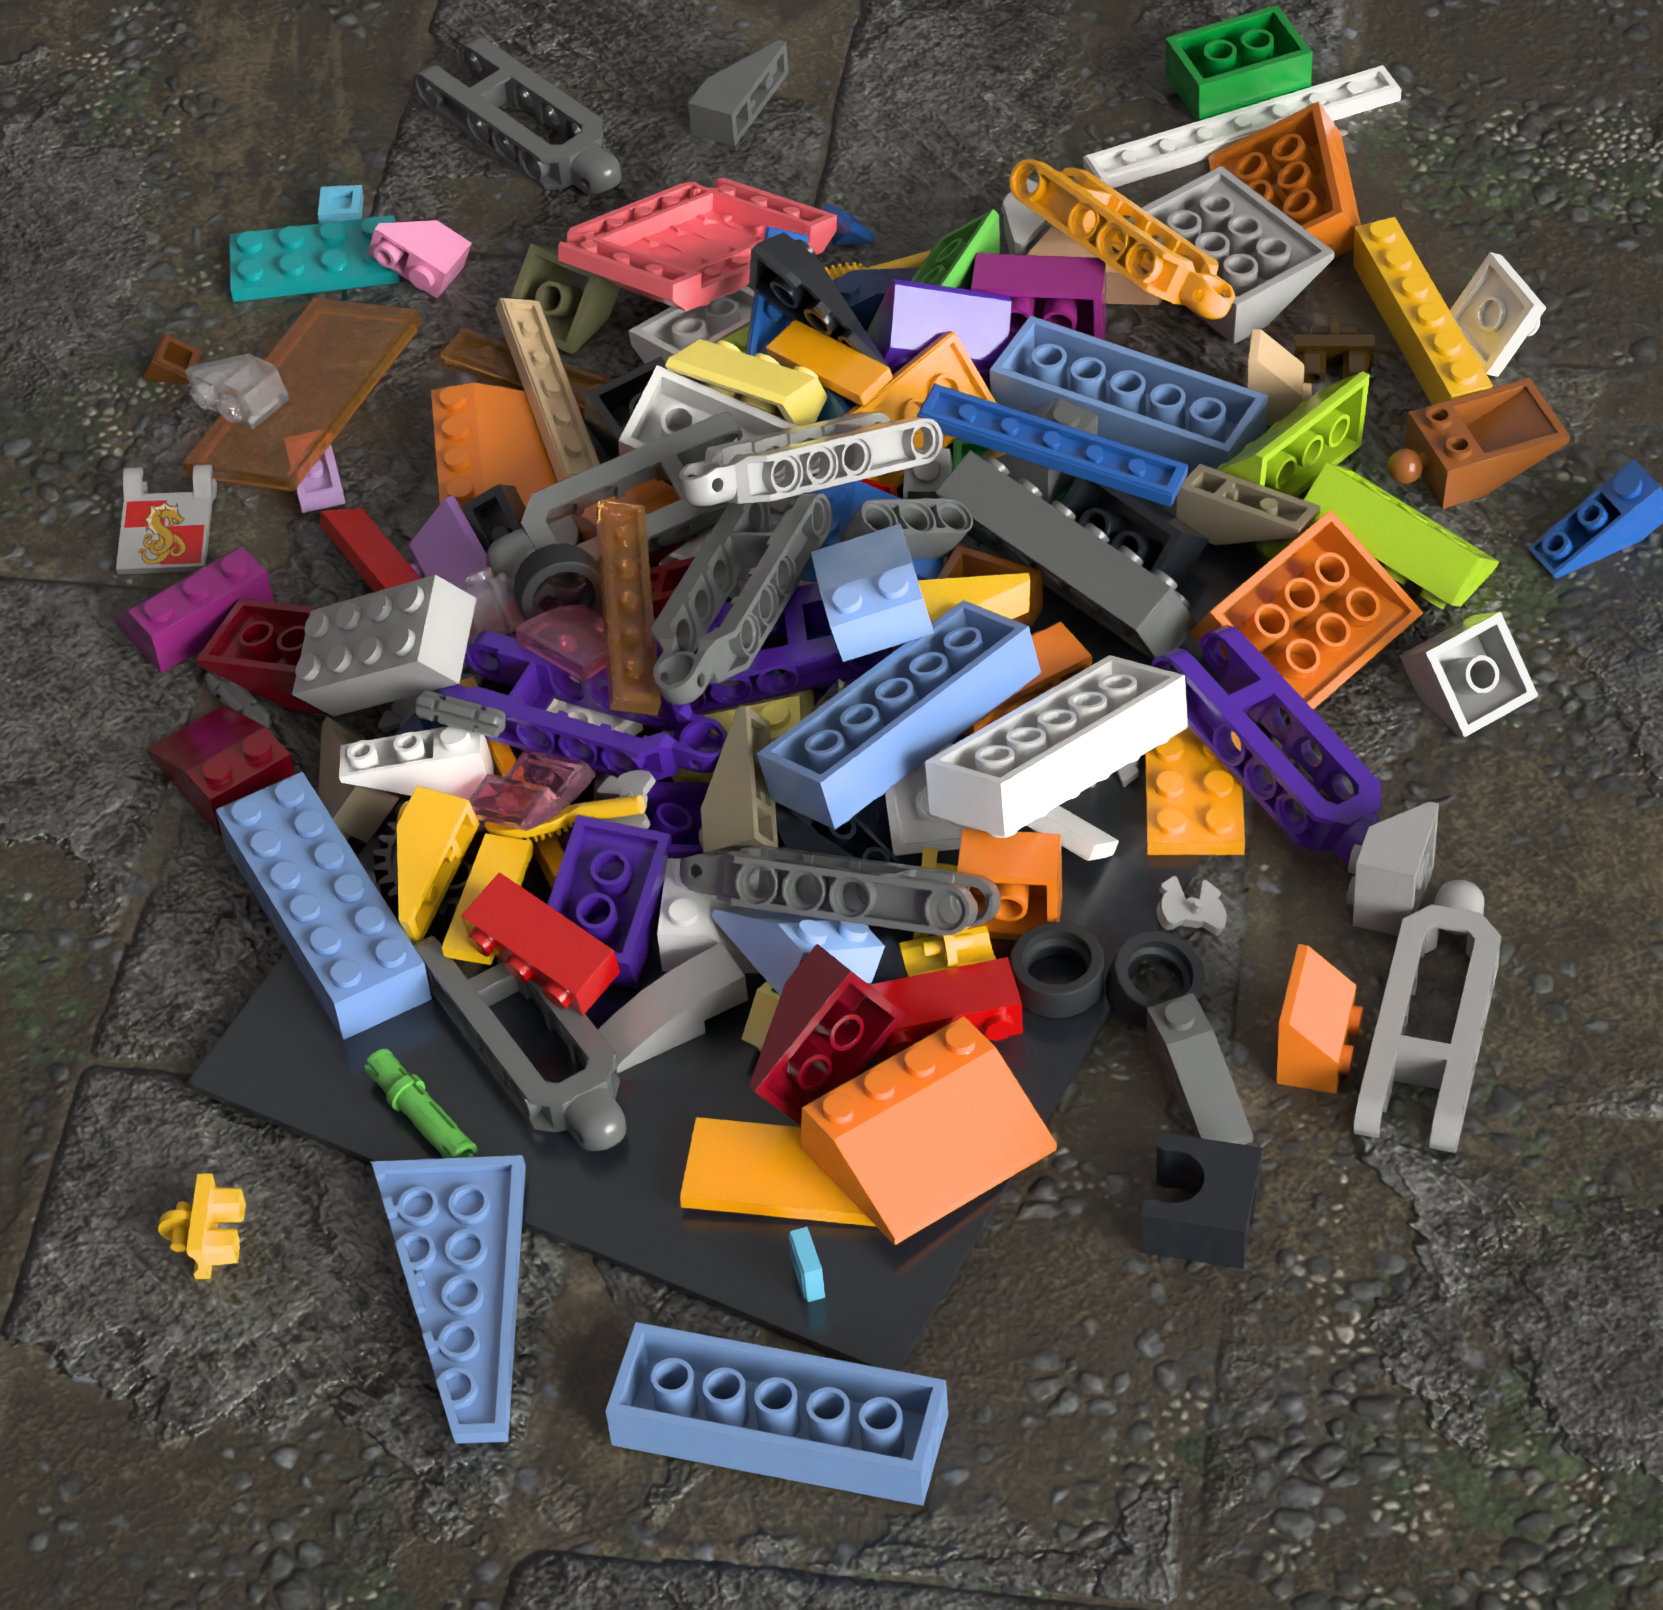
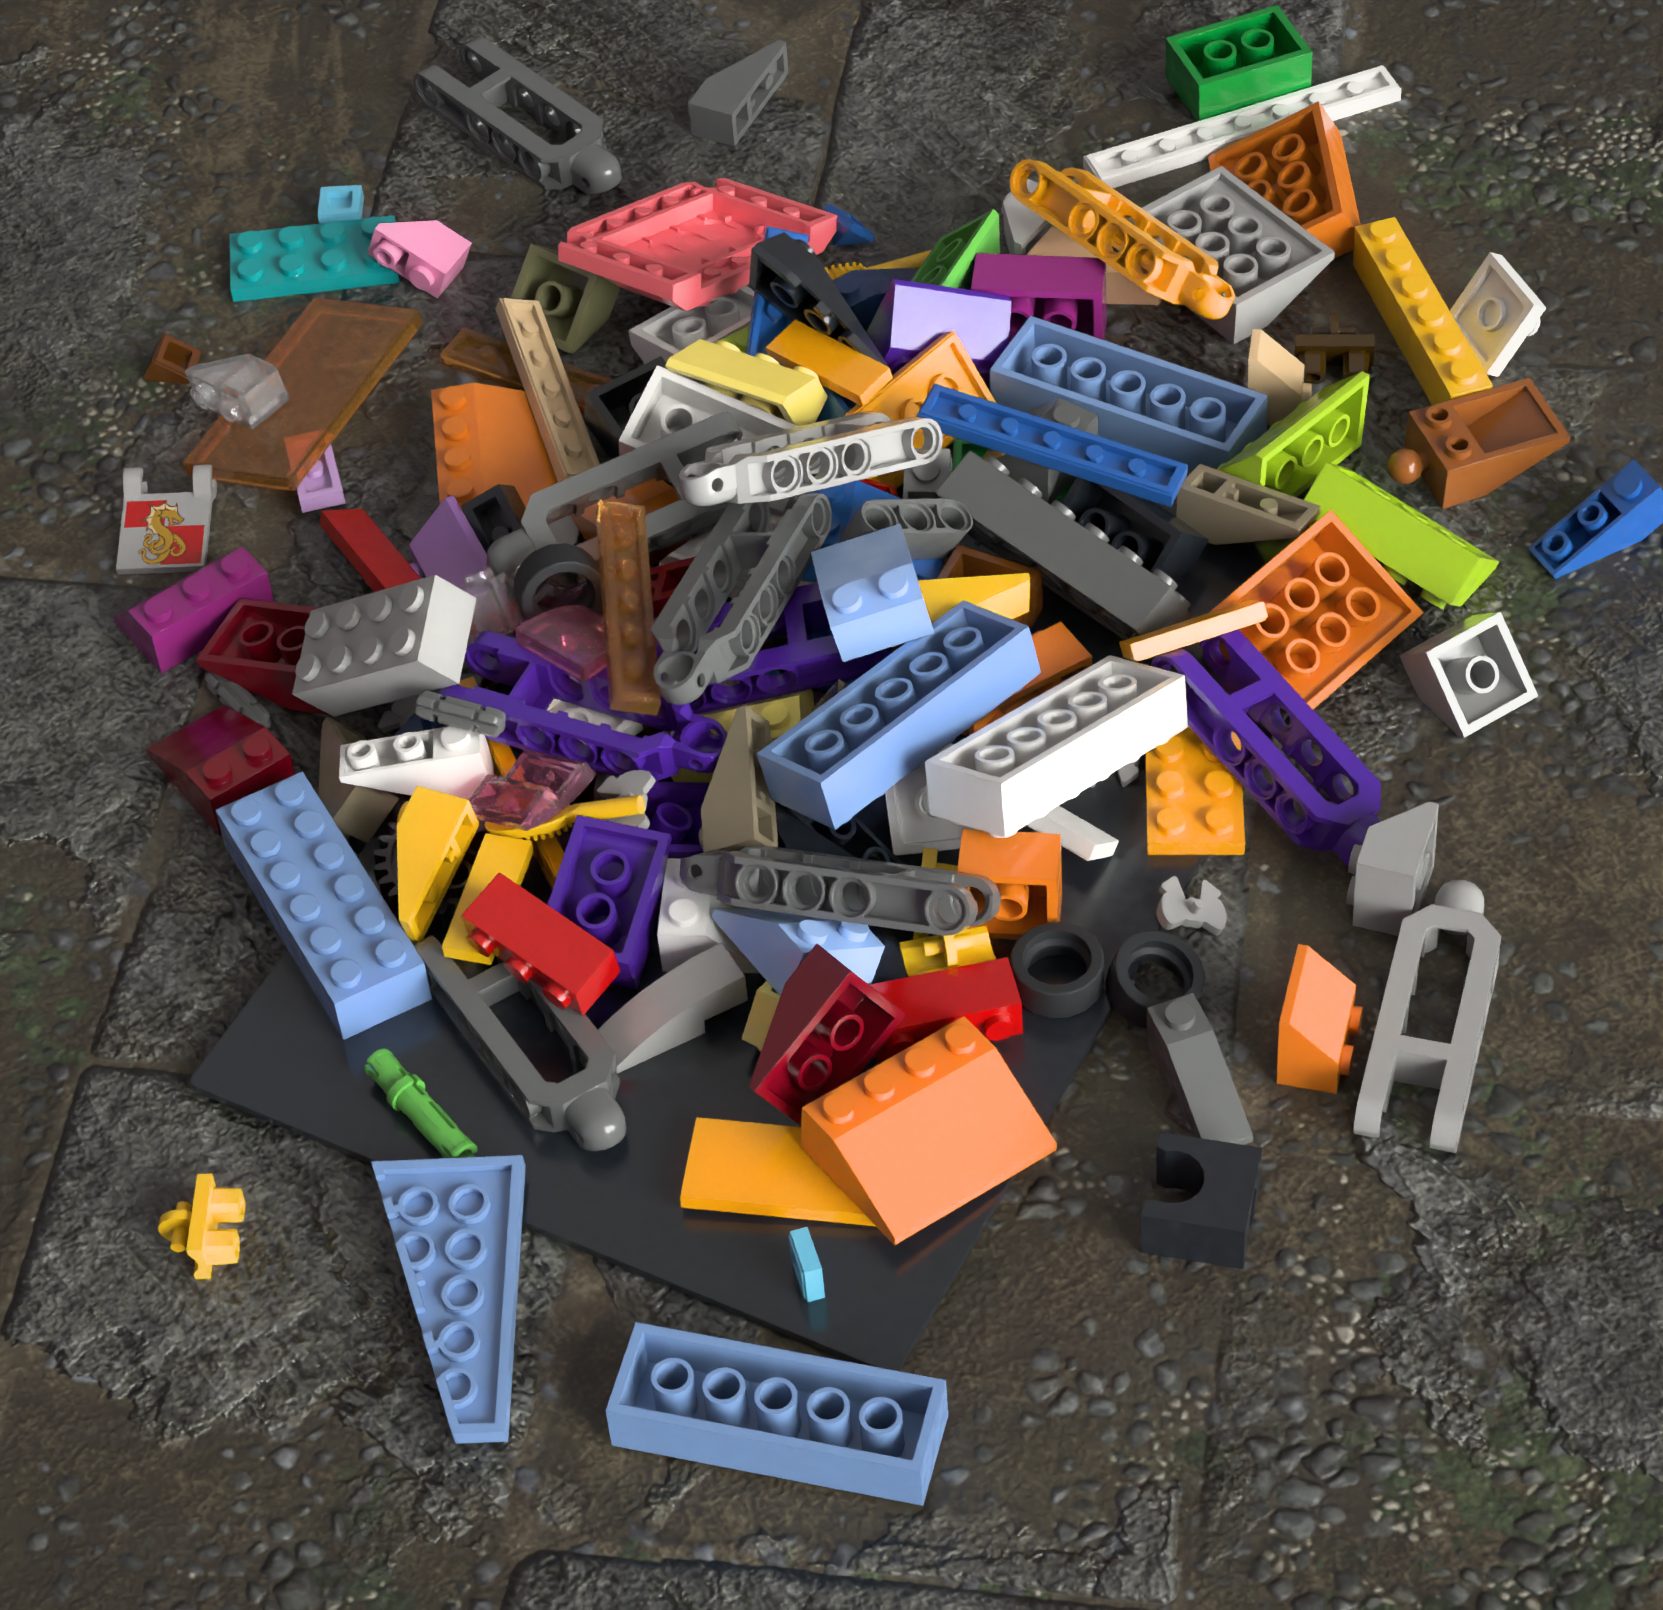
none -> tile [1119,600,1268,662]

